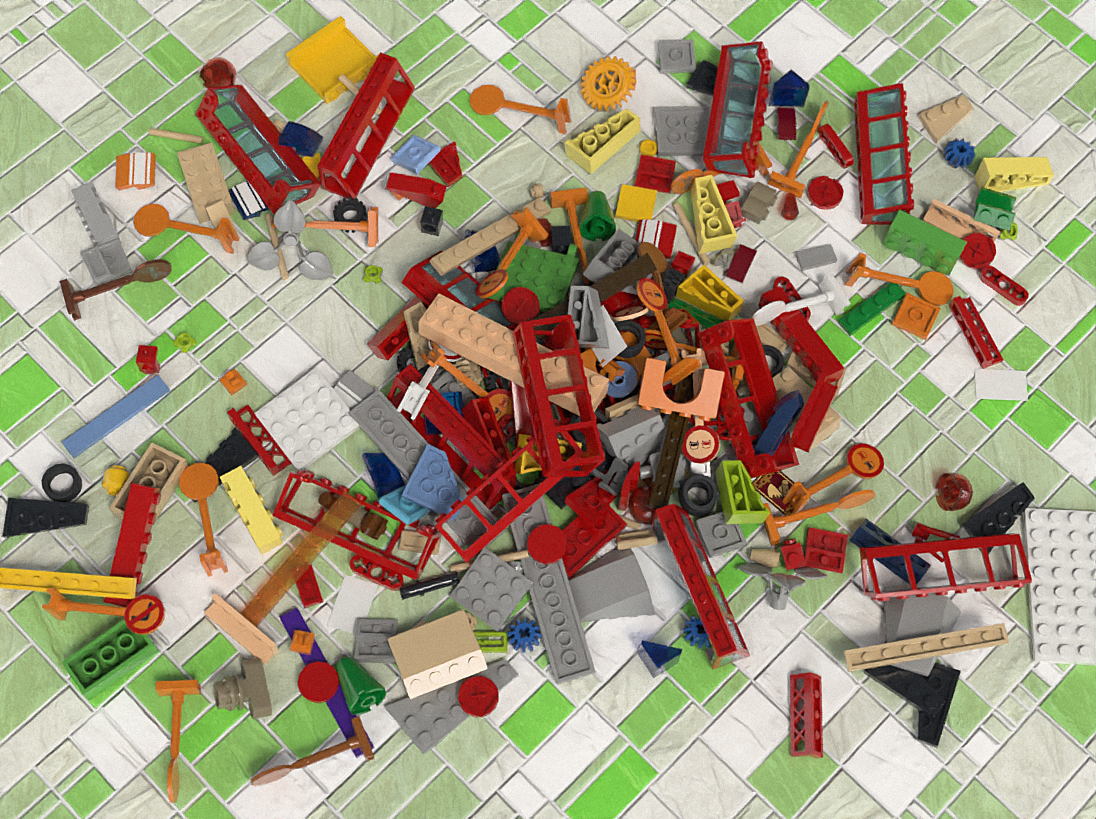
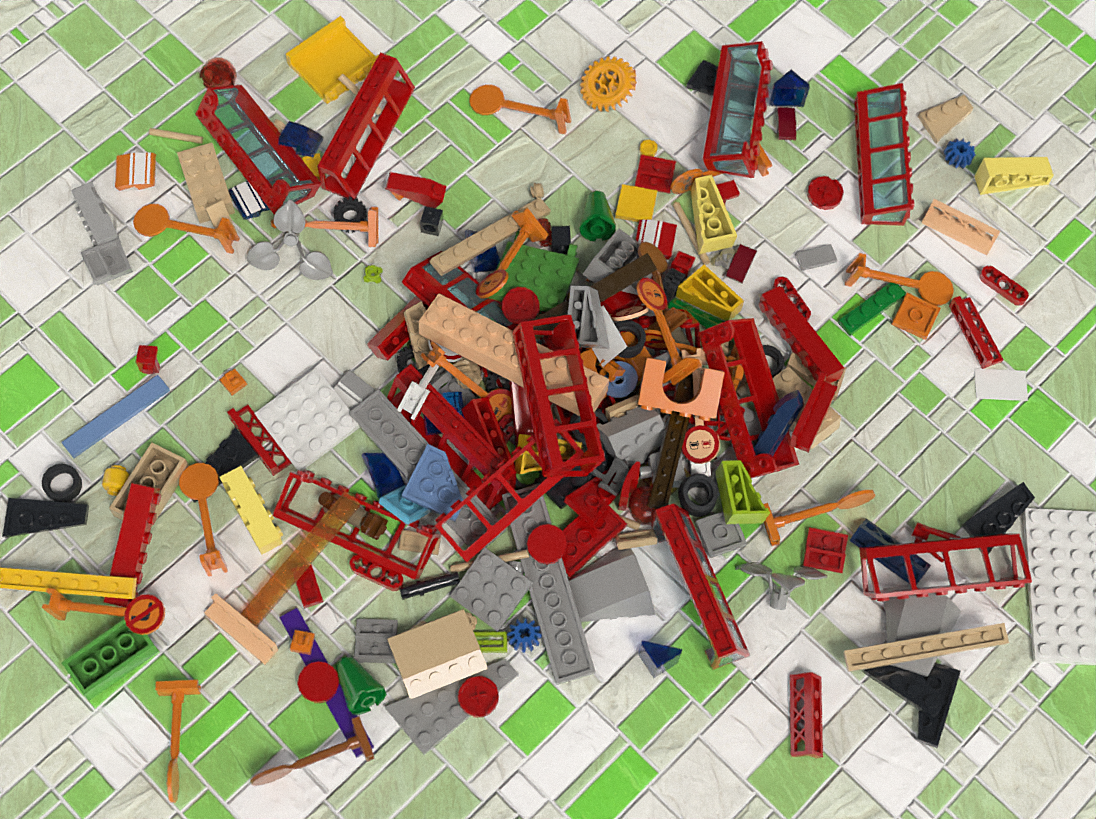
copper piece [60,259,172,321] -> none
lime plate [173,332,197,353] -> none
dark tan beam [213,658,272,719] -> none
tan bar [265,214,289,280] -> none
white sticker [327,575,378,634] -> none
light blue tile [391,135,441,174] -> none
red wing [428,141,462,187] -> none
orange piece [550,187,589,285] -> none
light yellow wedge [564,109,641,174] -> none
light grey plate [655,106,709,156] -> none
light grey plate [658,39,696,73] -> none
blue gear [683,615,710,649] -> none
red bracket [725,201,746,228] -> none
dark tan brick [741,181,778,224] -> none
tan cone [750,549,780,568] -> none
sticker [751,471,810,516] -> none
white piece [752,274,851,326] -> none
tan tile [756,323,789,353] -> none
orange piece [768,101,829,199] -> none
clear red cone [781,193,799,221] -> none
red bracket [781,538,806,570] -> none
orange piece [782,443,884,514] -> none
red beam [818,123,854,169] -> none
bright green brick [883,210,967,276] -> none
clear red cylinder [935,472,973,511] -> none
red tile [959,233,996,270] -> none
green panel [974,187,1016,230] -> none
lime plate [1000,222,1018,240] -> none

